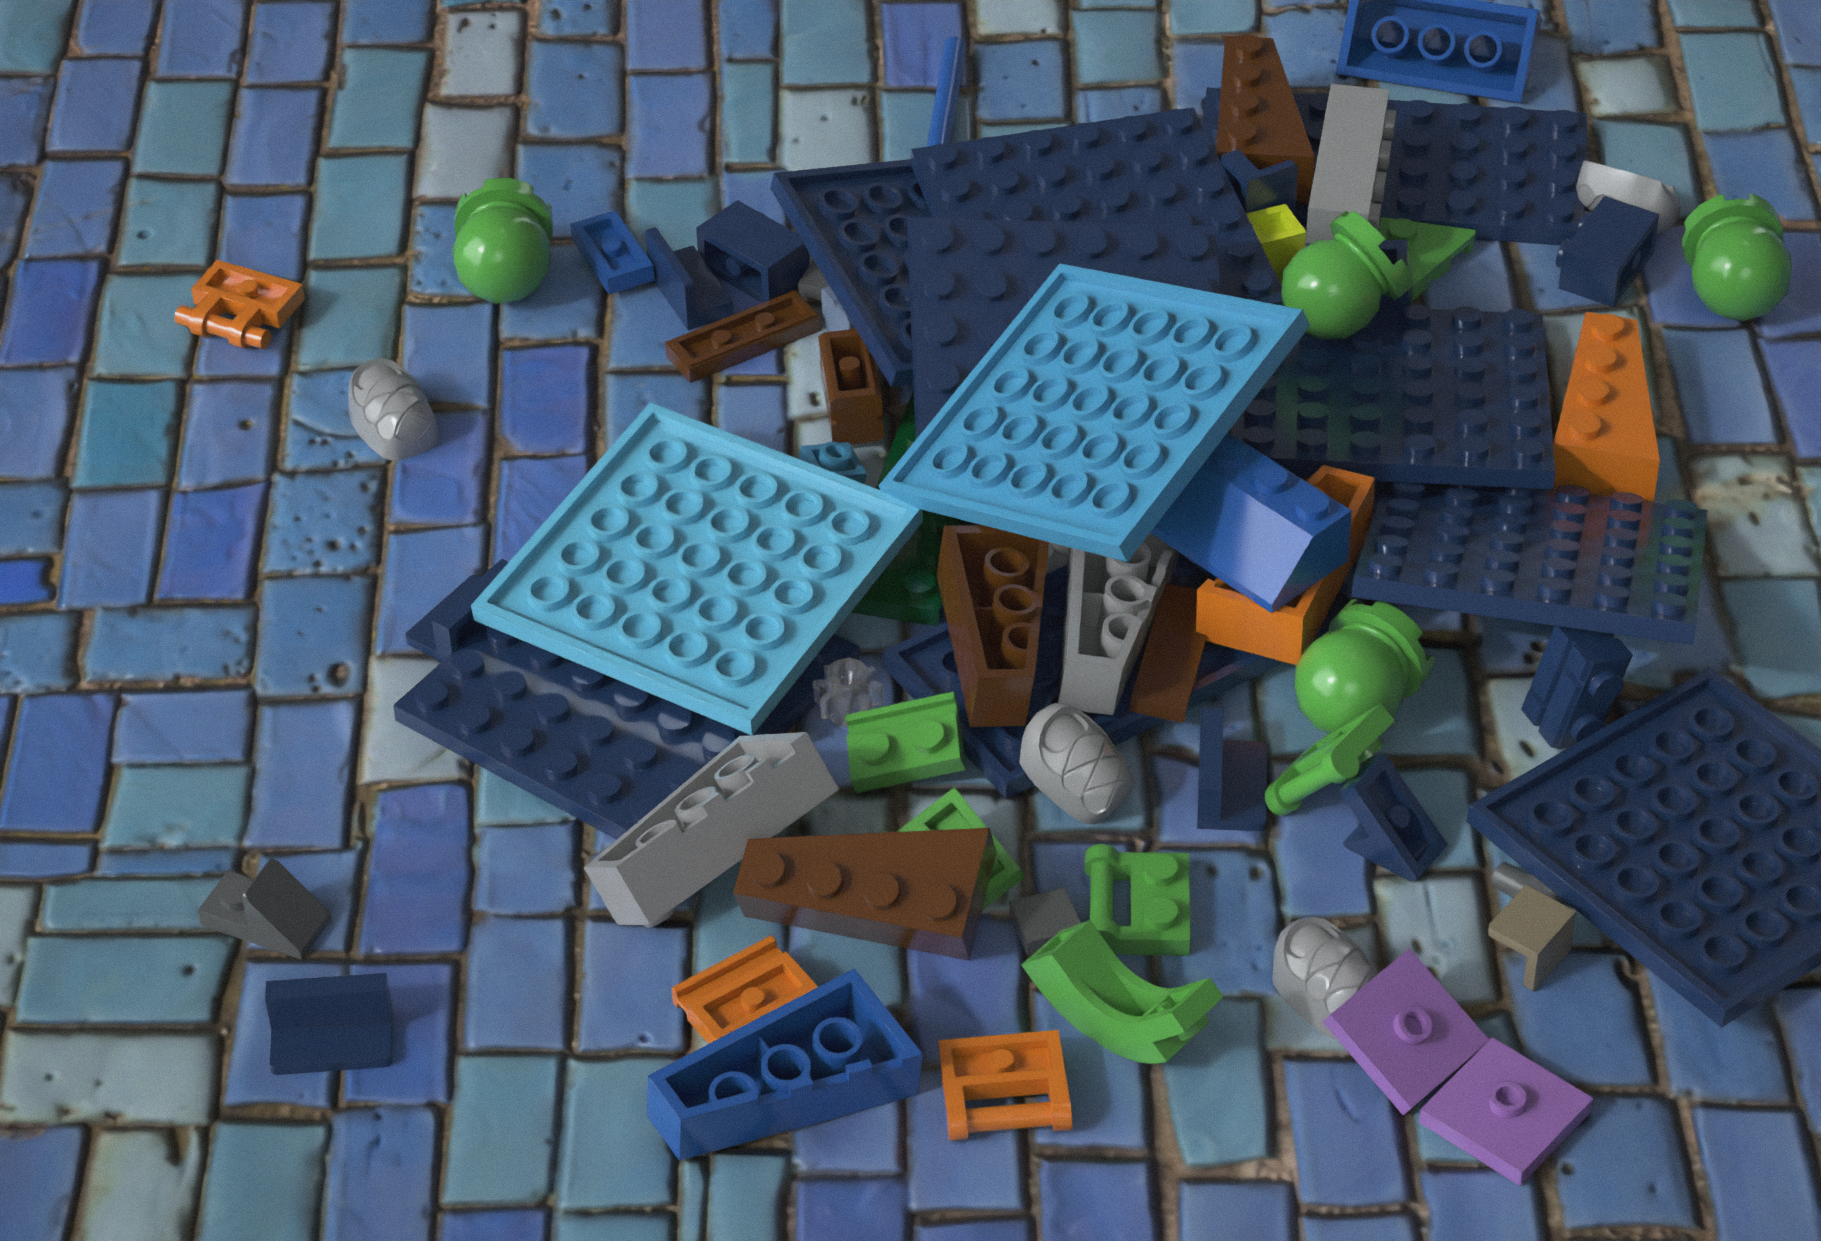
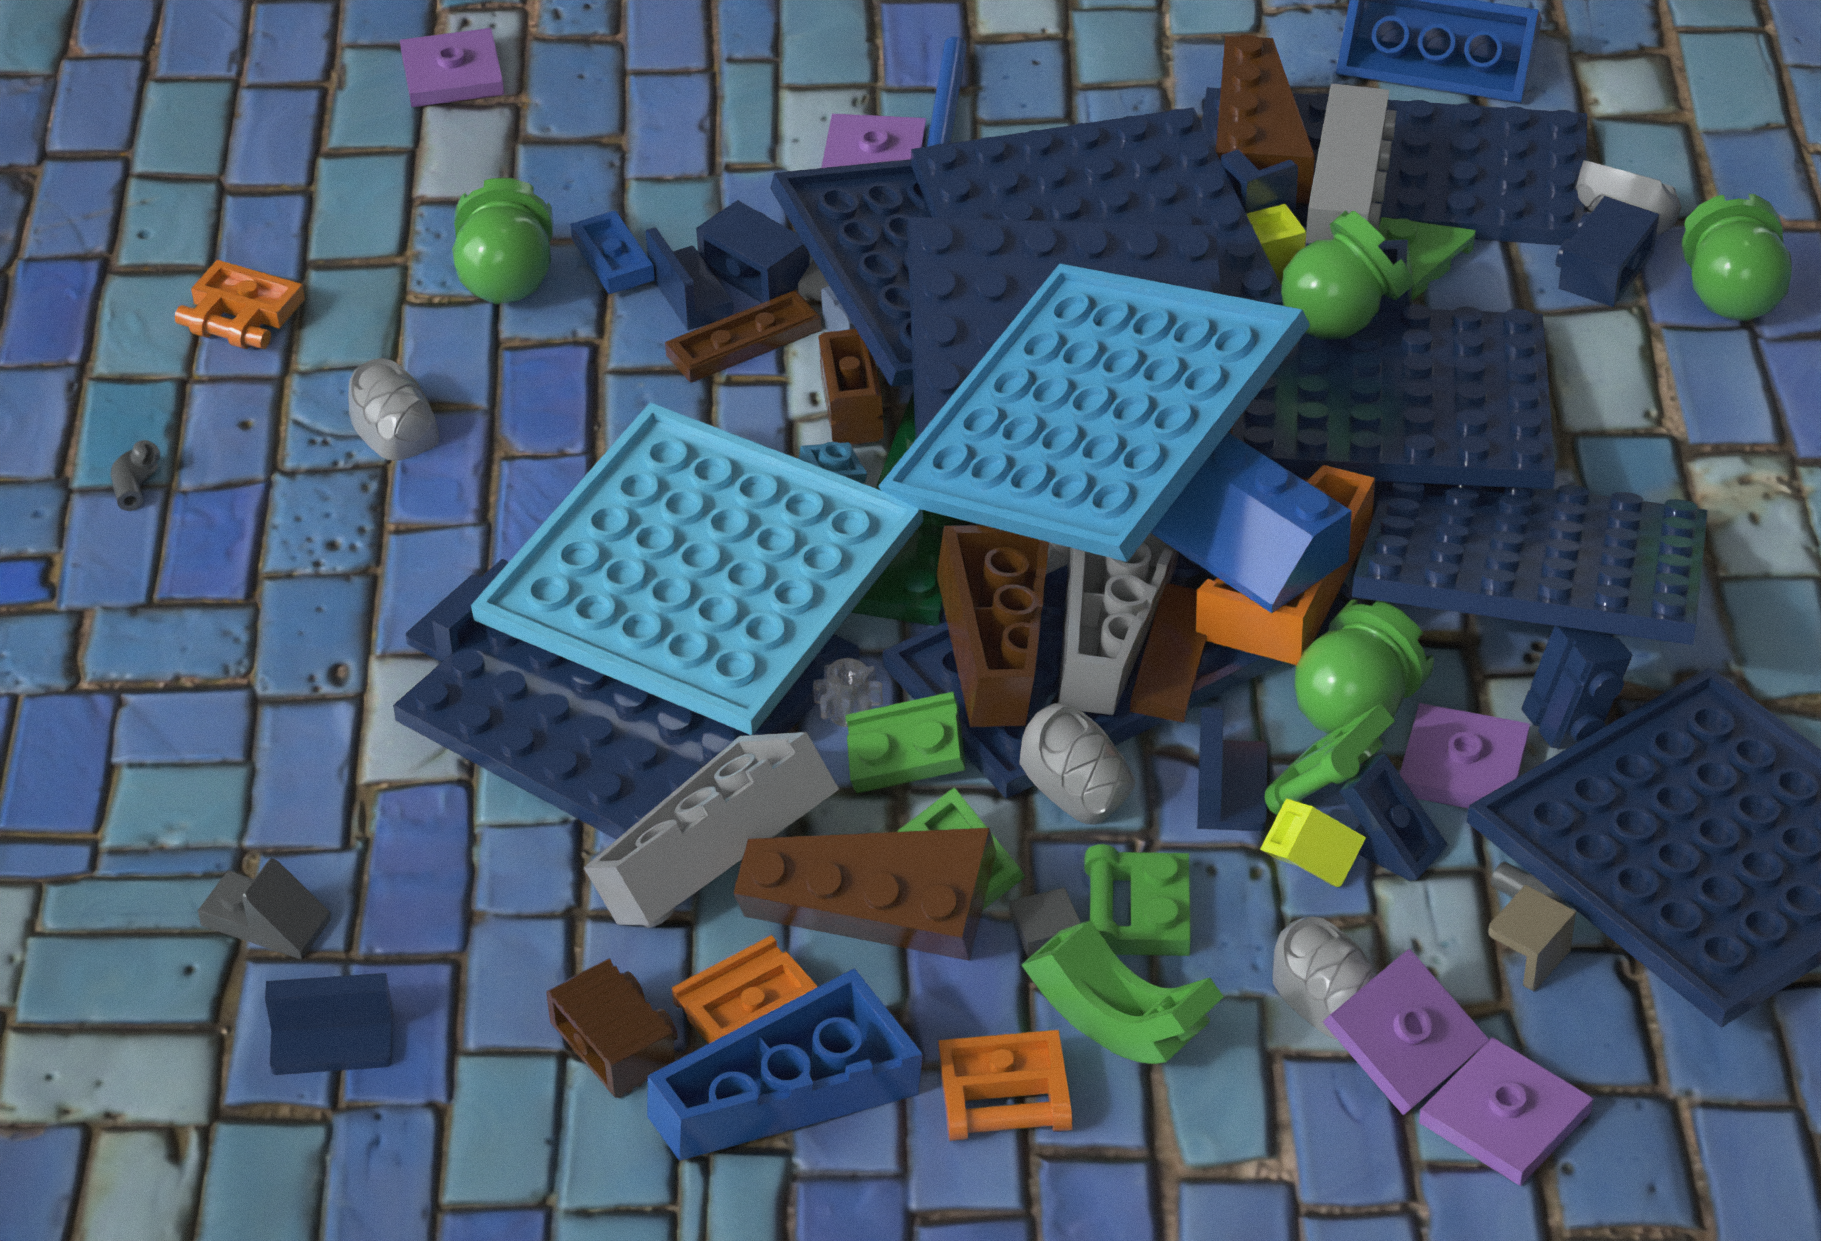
orange wedge [1553,312,1660,502] -> none
none -> dark grey arm [110,440,160,511]
none -> medium lavender plate [400,28,504,107]
none -> reddish brown brick [546,958,678,1098]
none -> medium lavender plate [821,113,926,168]
none -> neon yellow panel [1260,798,1366,887]
none -> medium lavender plate [1400,703,1530,809]

